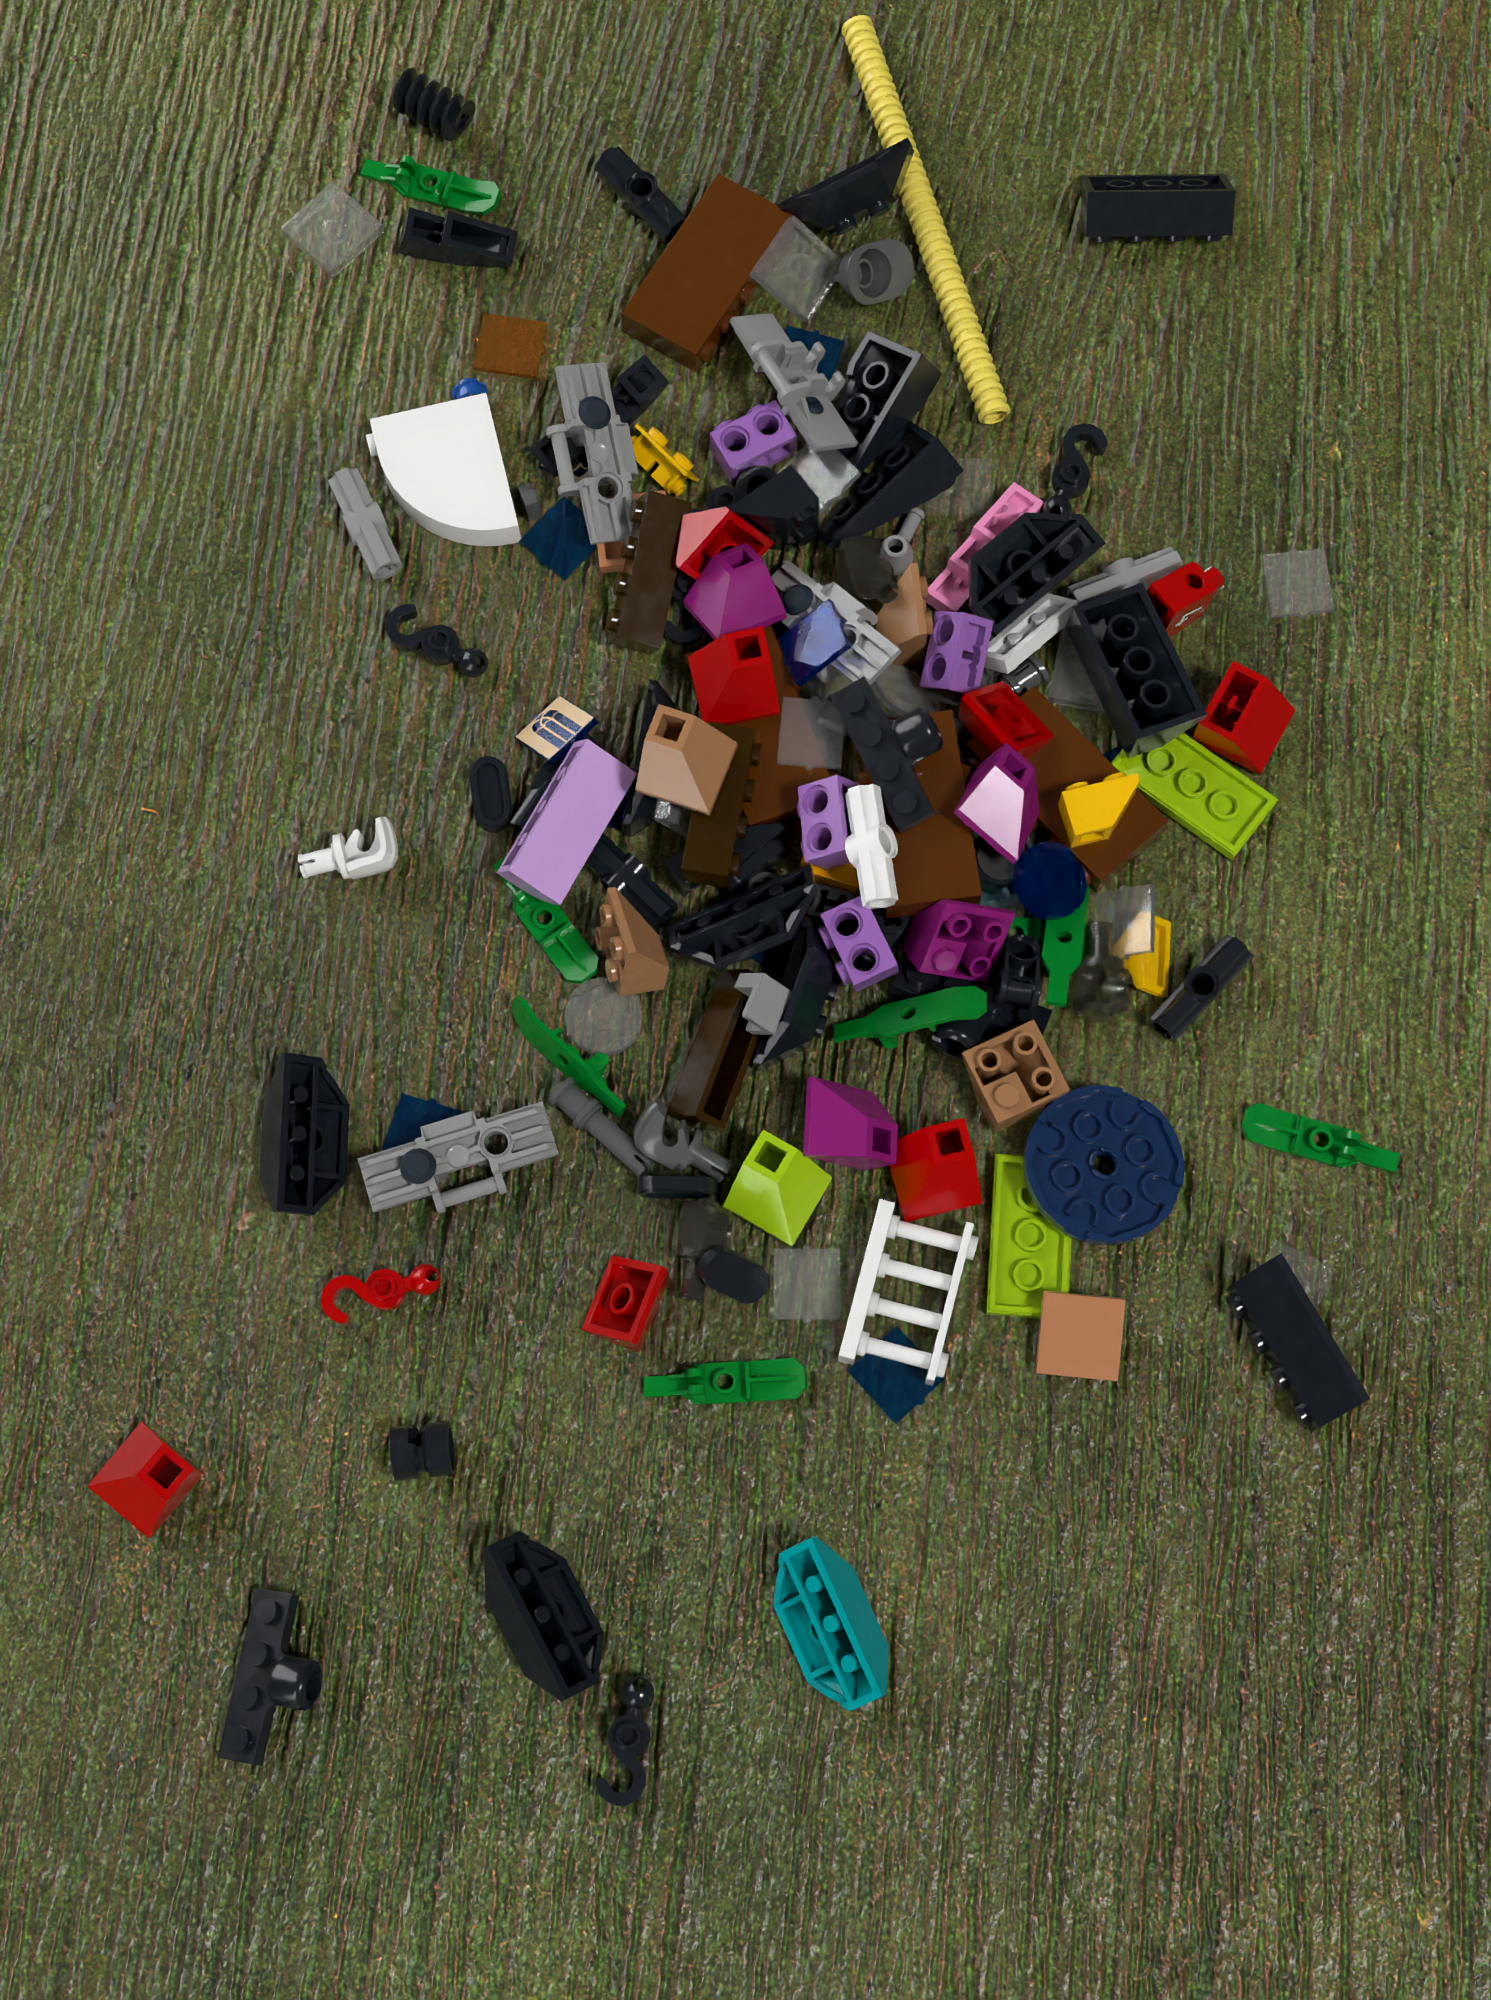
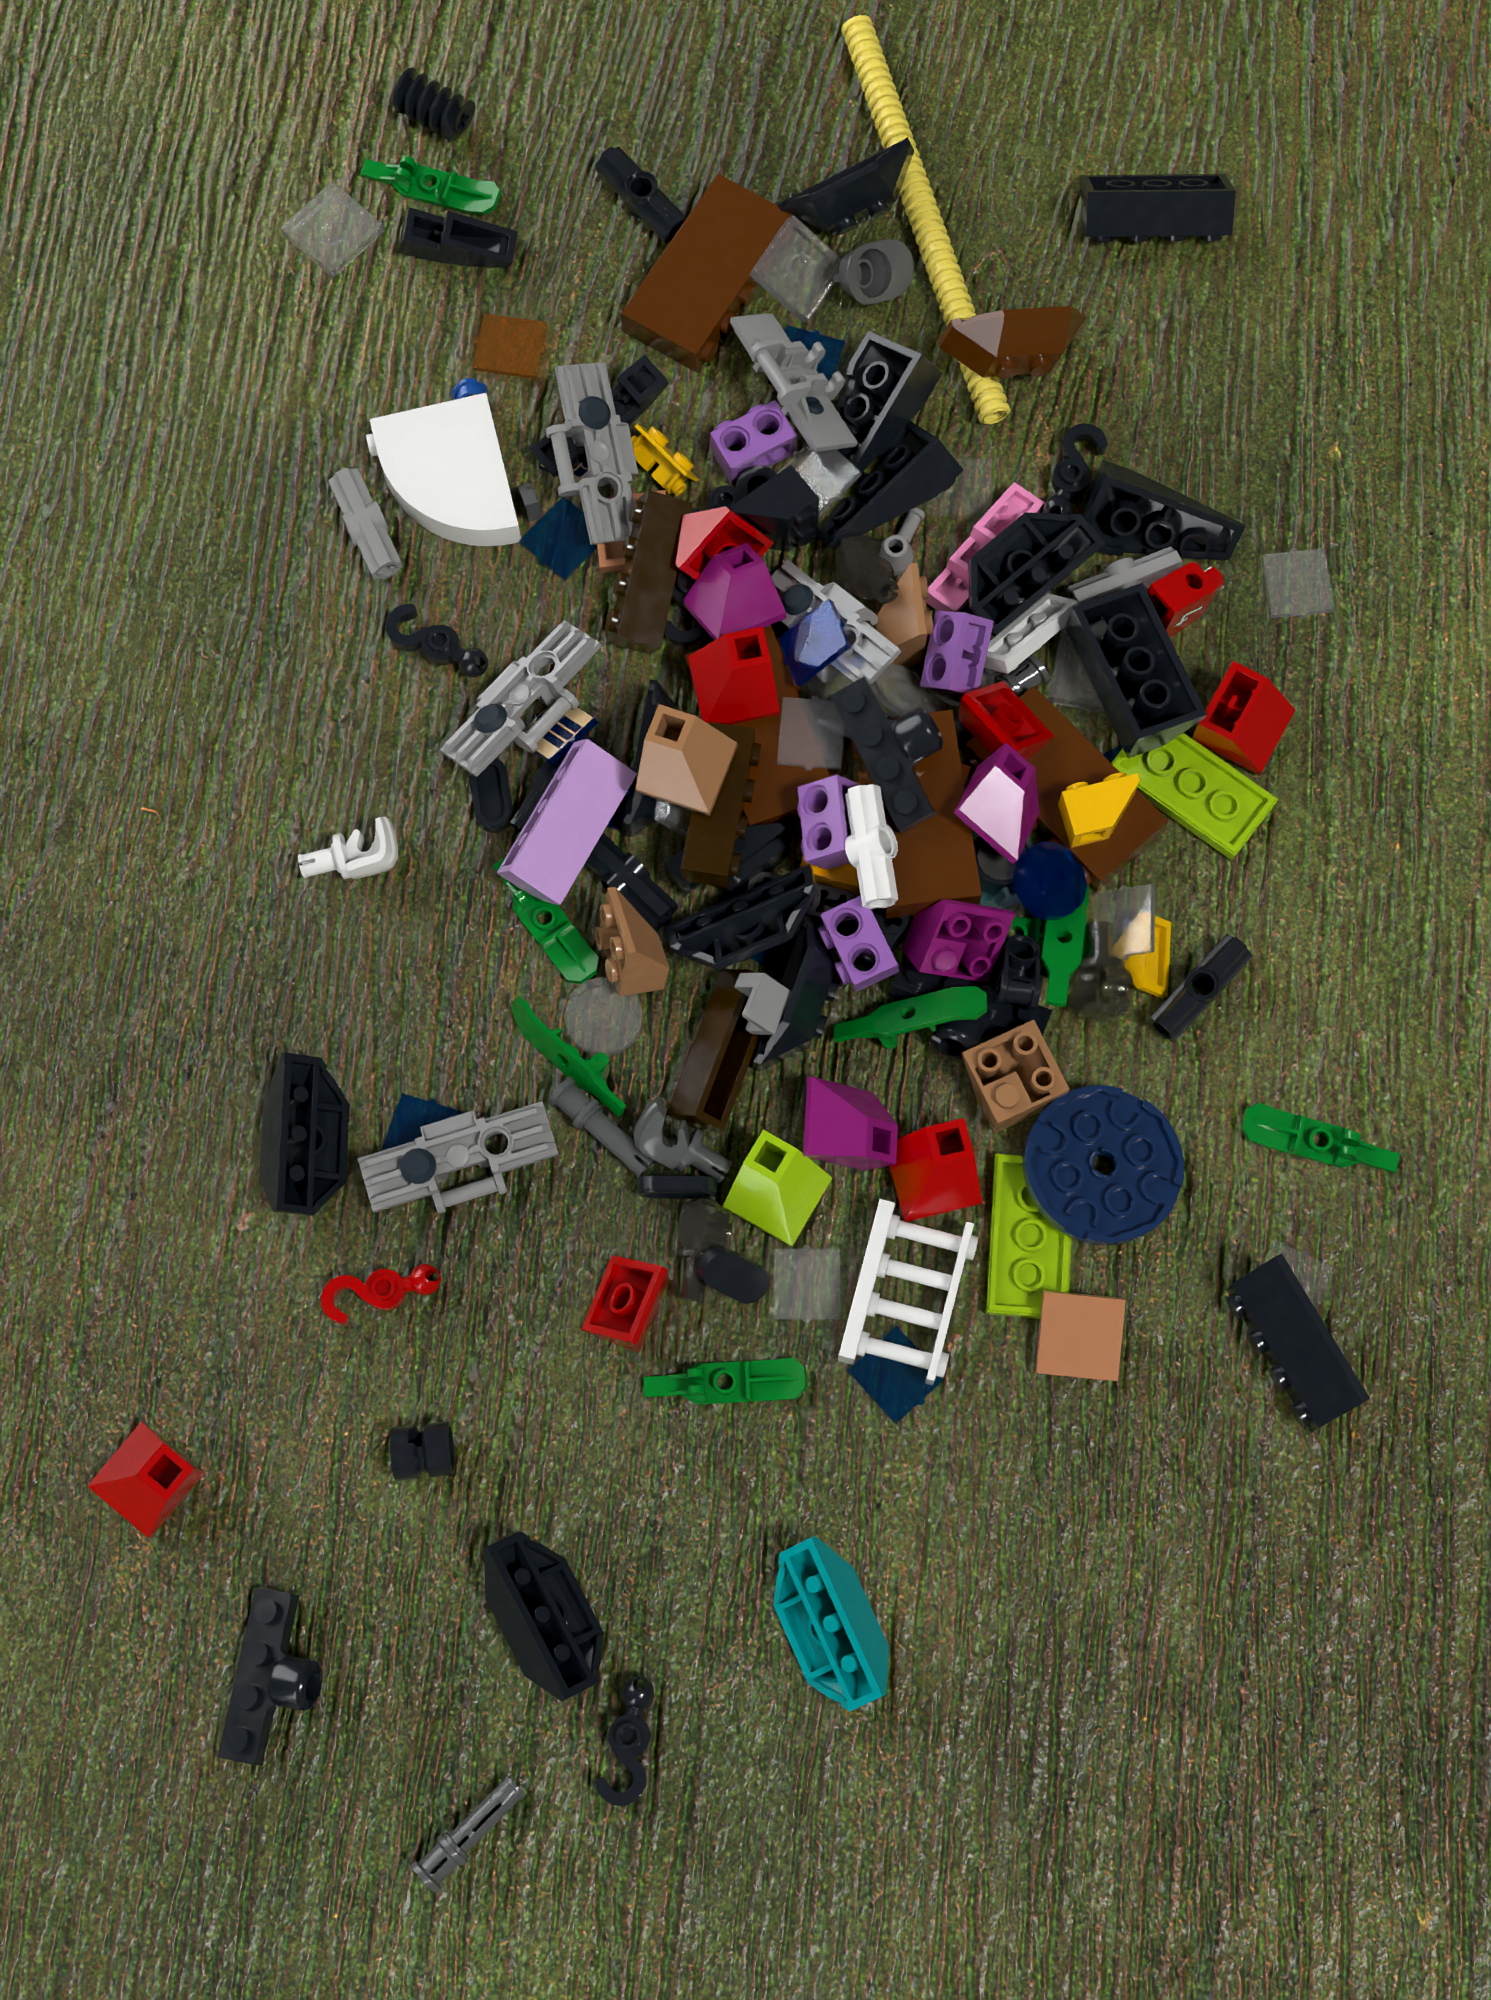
none -> dark grey pin [410,1775,526,1893]
none -> light grey piece [440,620,601,777]
none -> reddish brown wedge [938,306,1086,379]
none -> black wedge [1082,460,1245,560]

